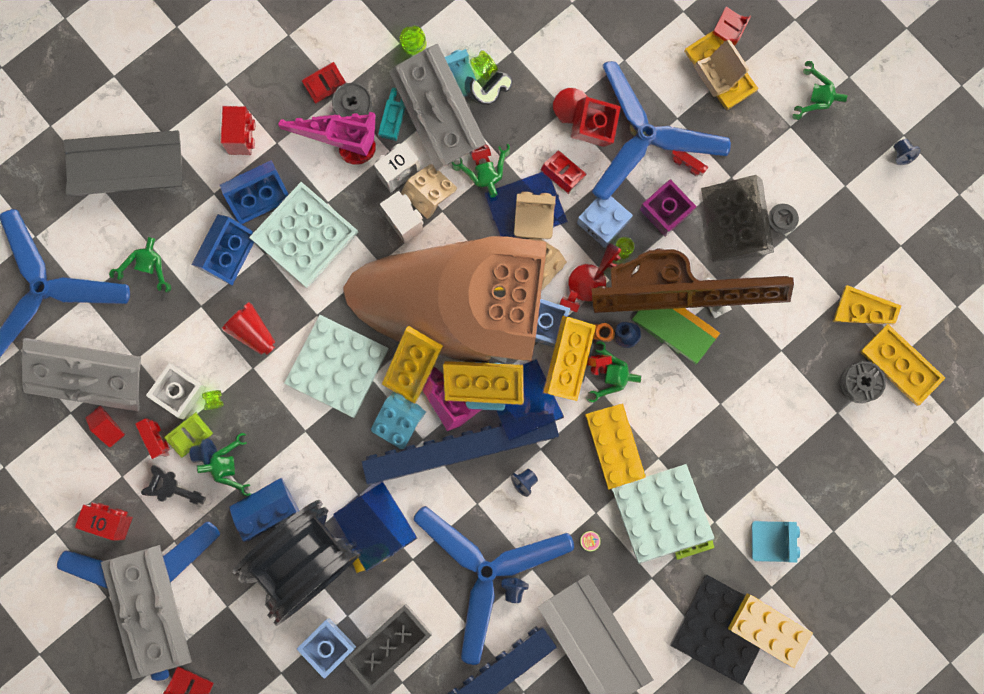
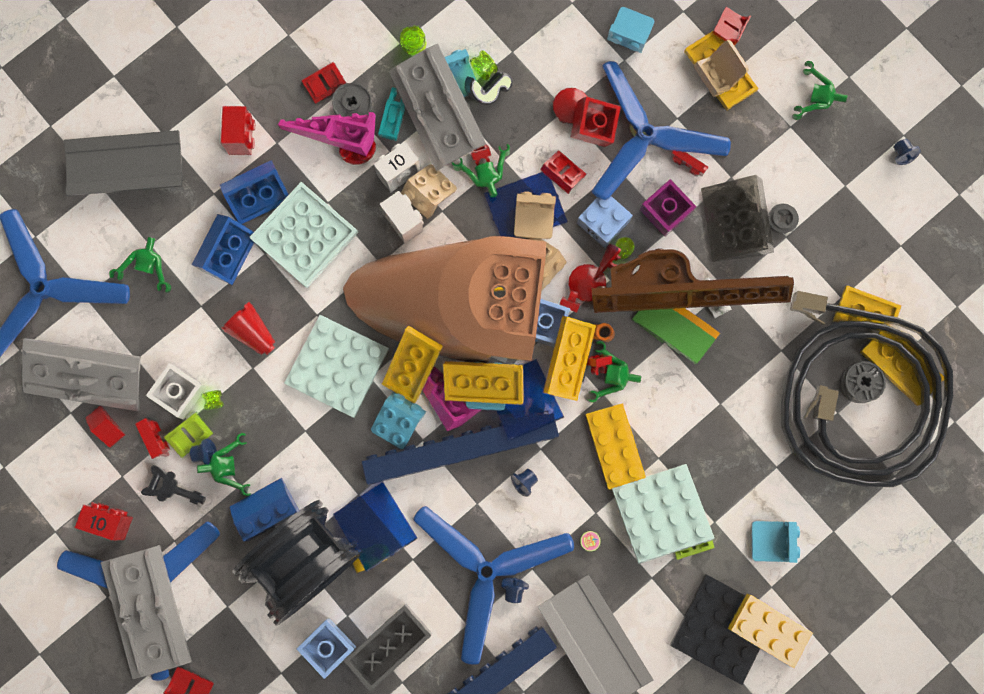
dark blue piece [615,322,641,348] -> none
none -> medium azure bracket [607,7,655,53]
none -> black piece [781,291,954,487]

